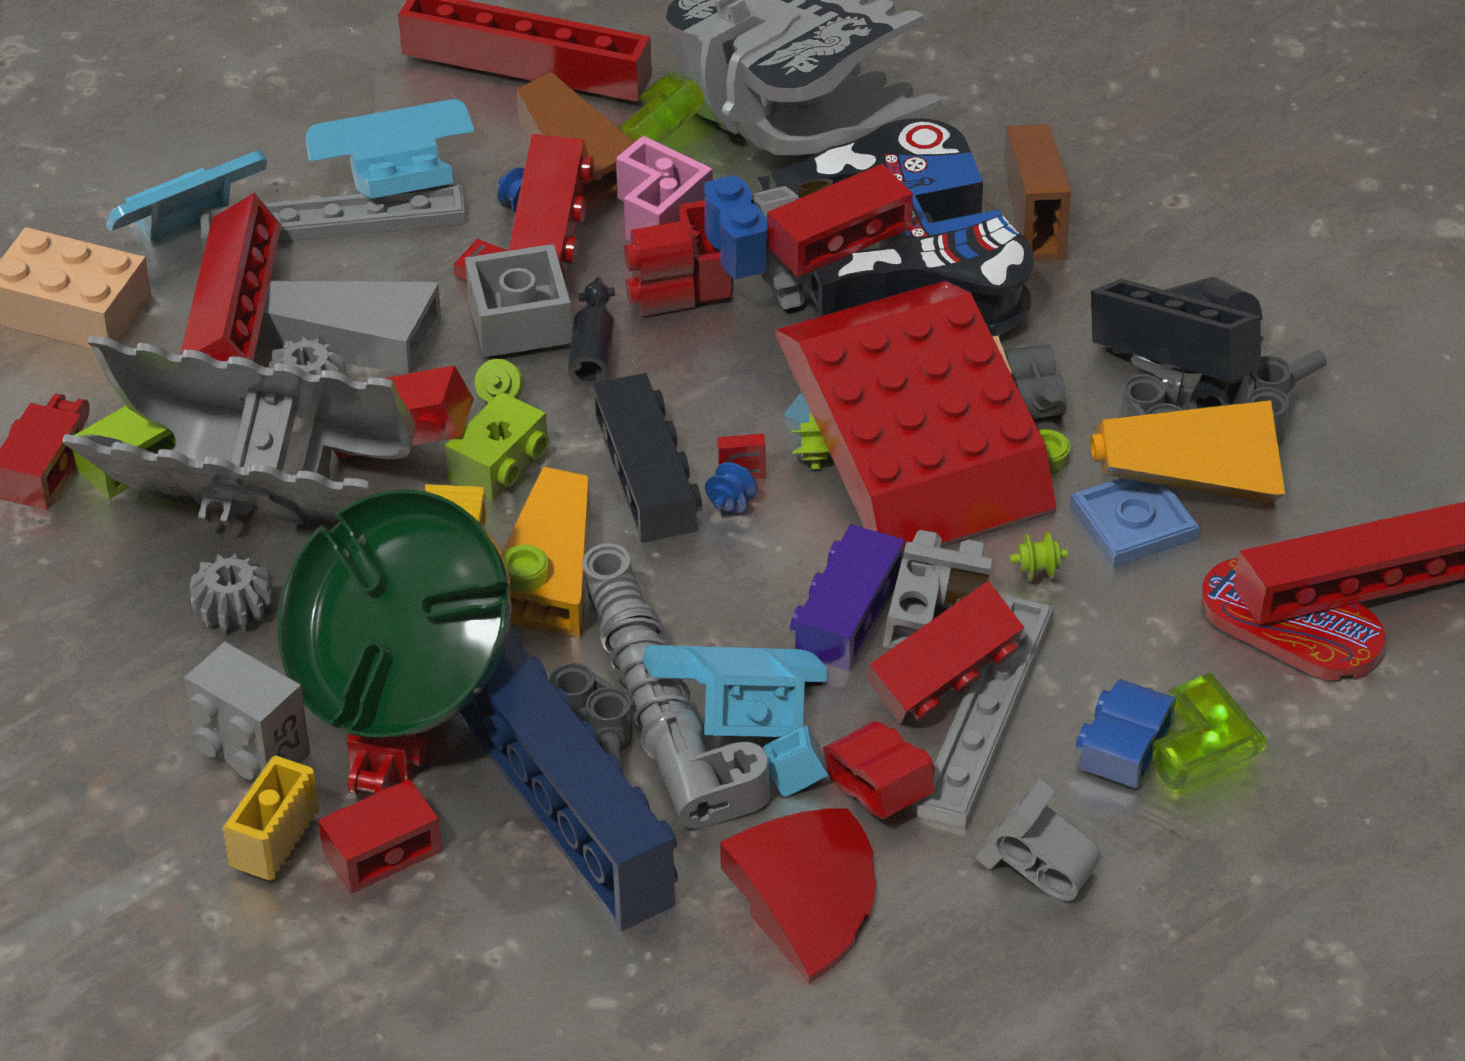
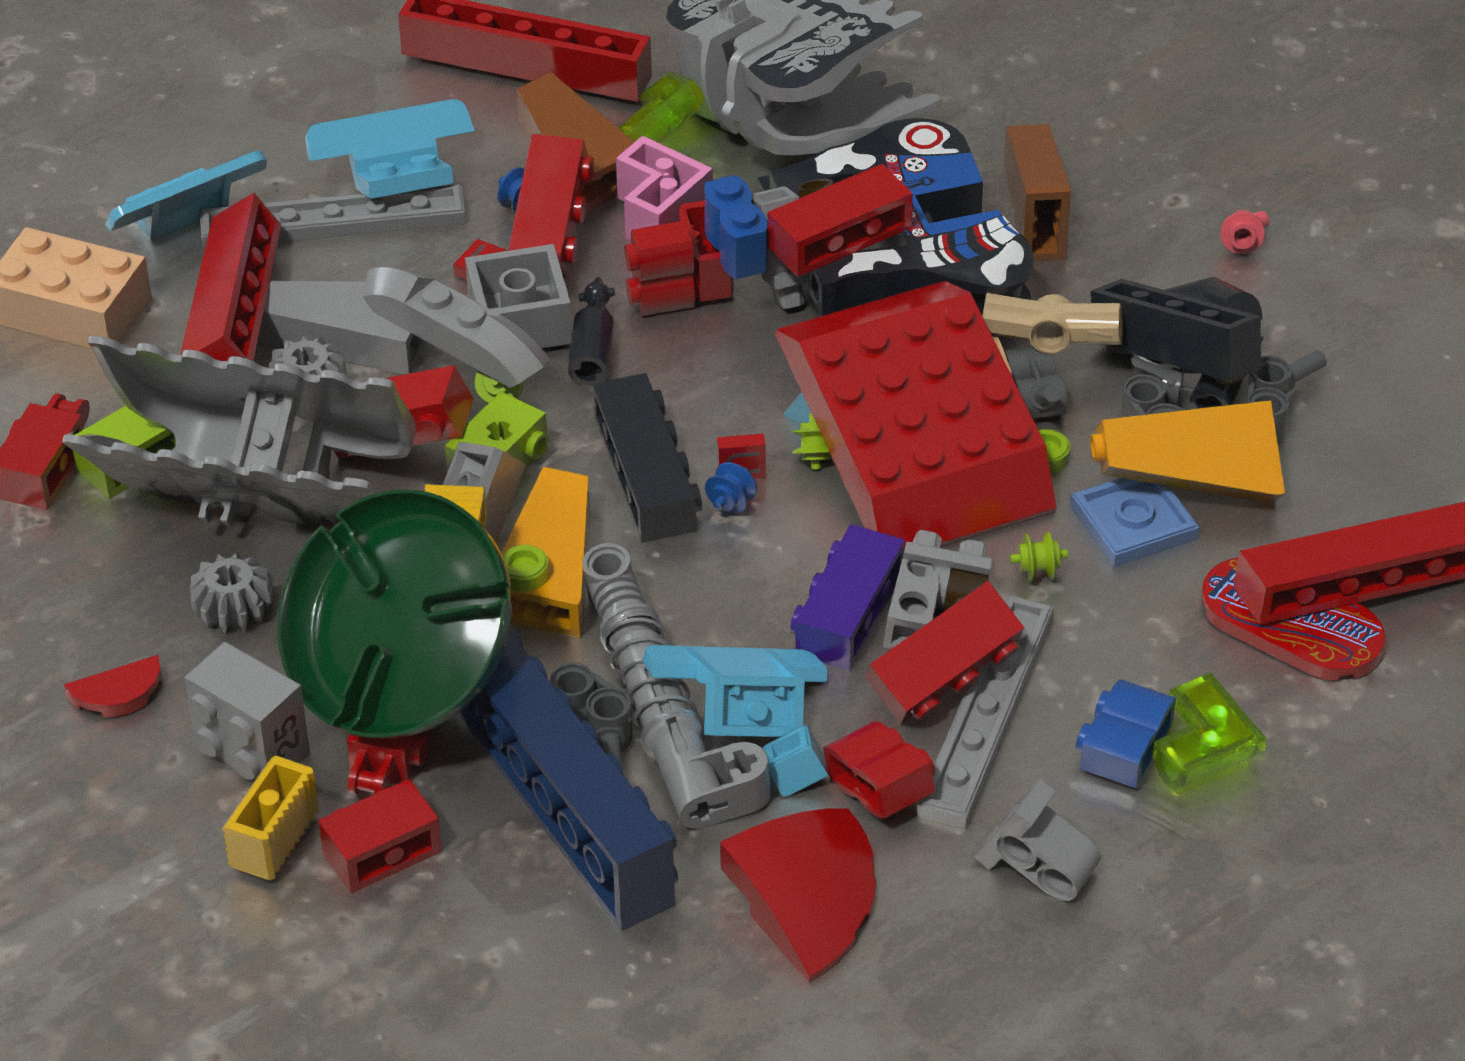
none -> red tile [64,655,162,718]
none -> light grey brick [363,267,549,388]
none -> light grey slope [443,441,526,544]
none -> tan piece [982,293,1123,354]
none -> coral plate [1220,210,1269,254]

